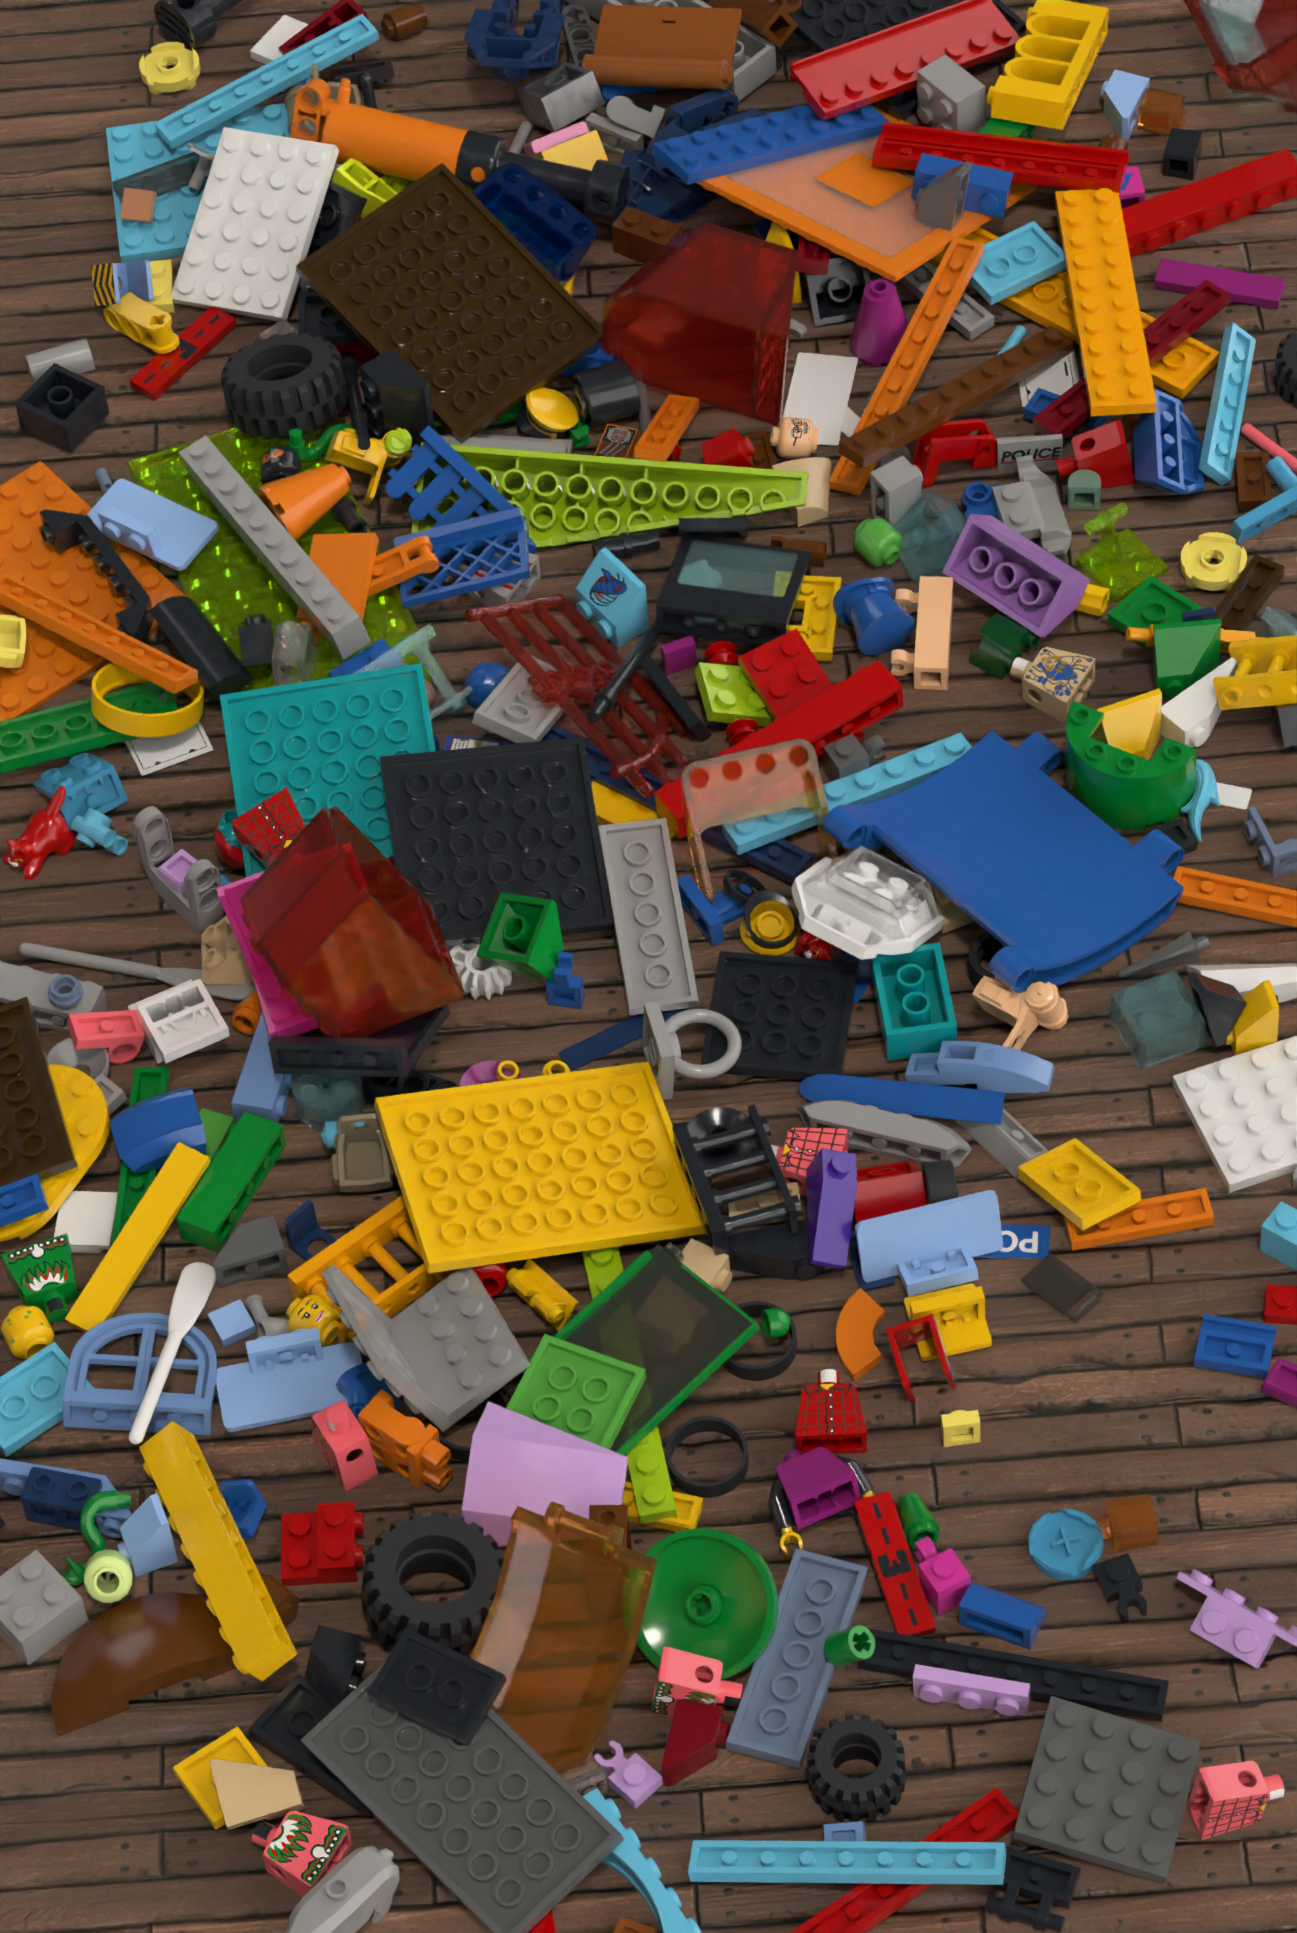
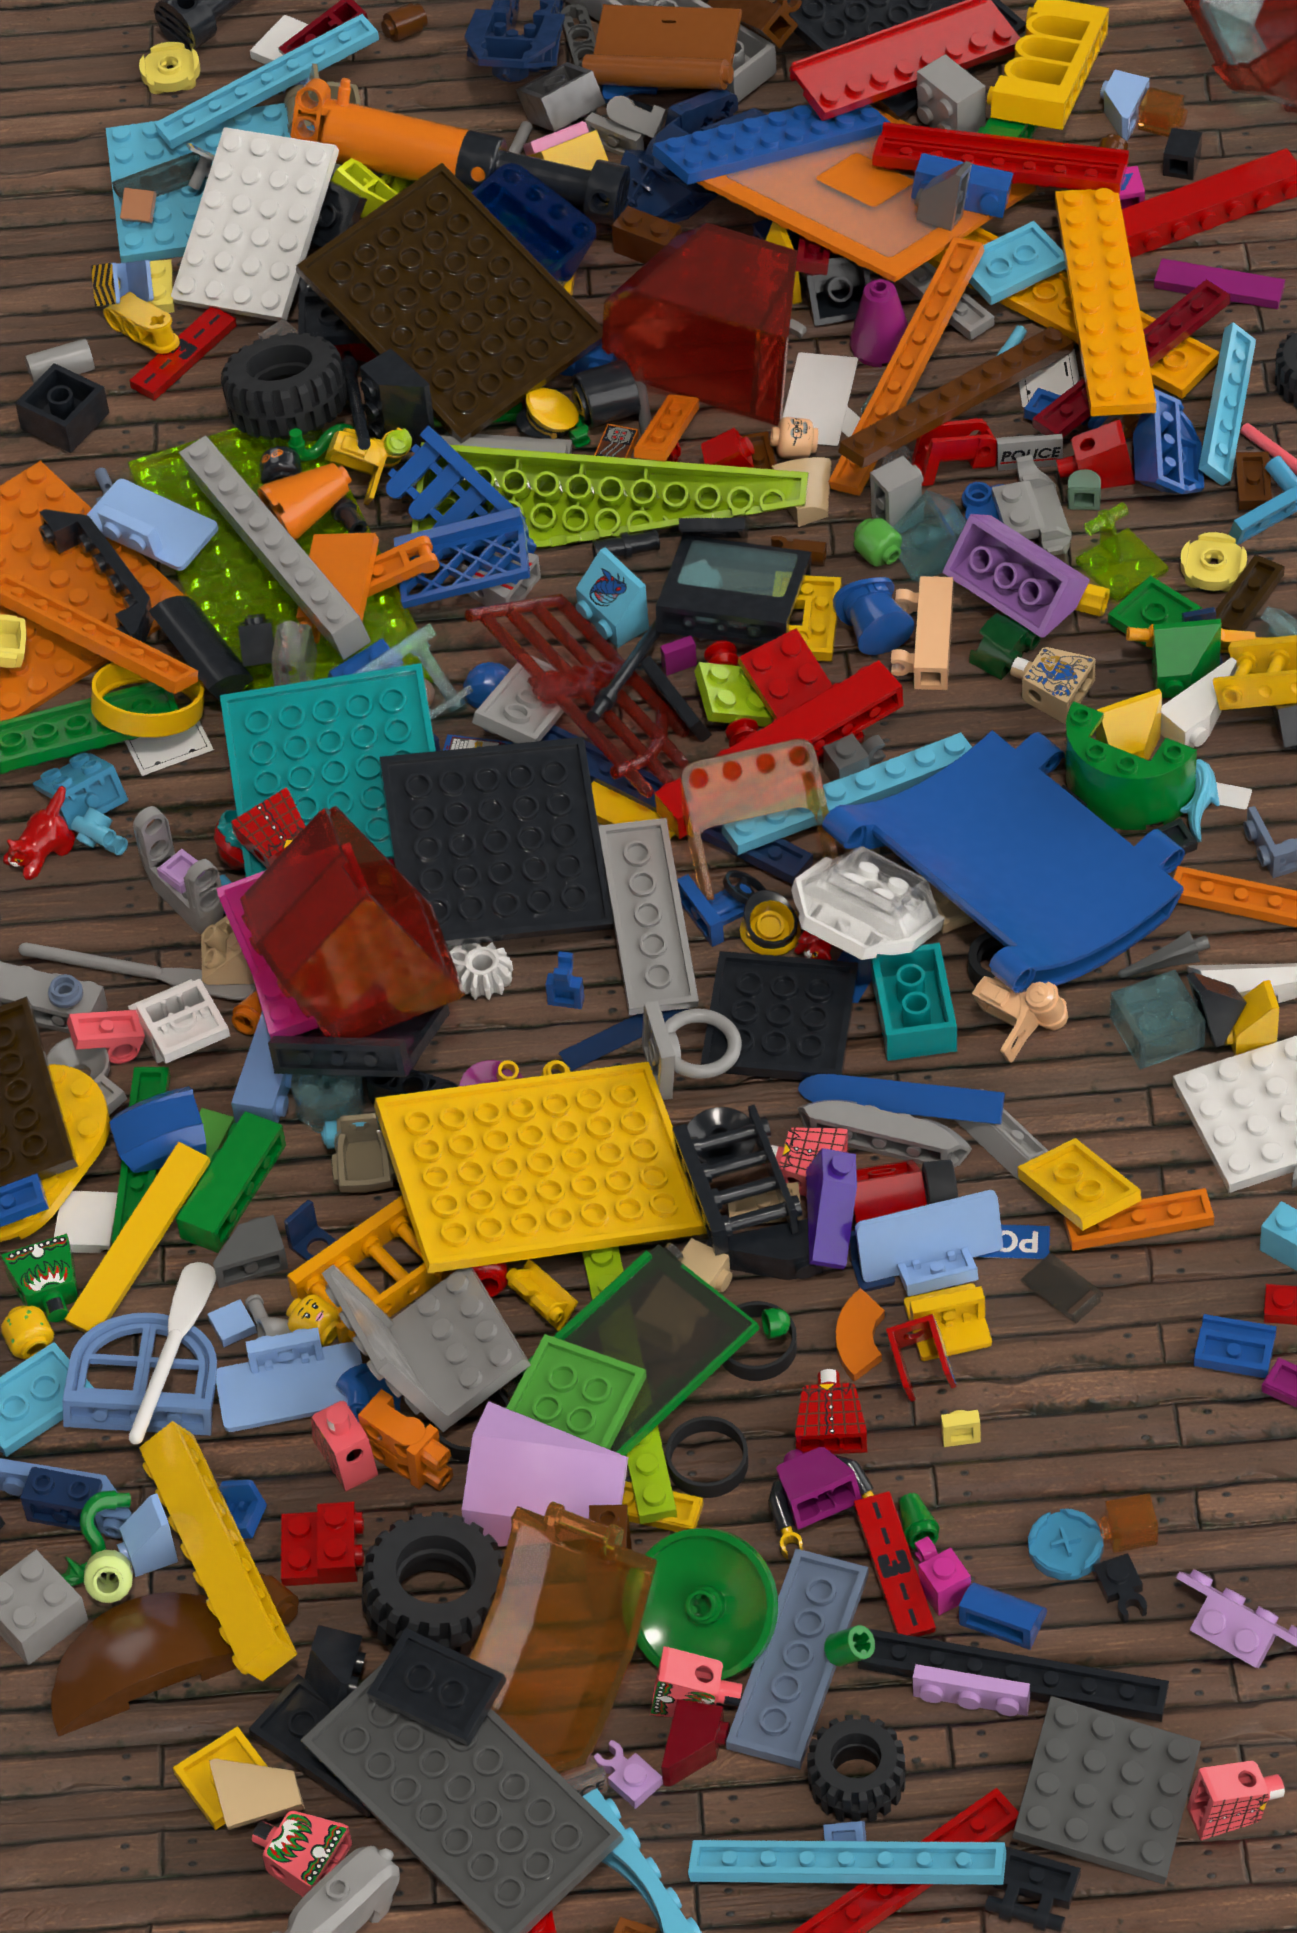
black plate [330,58,395,109] -> none
green slope [476,892,564,981] -> none
medium blue slope [905,1041,1054,1093] -> none

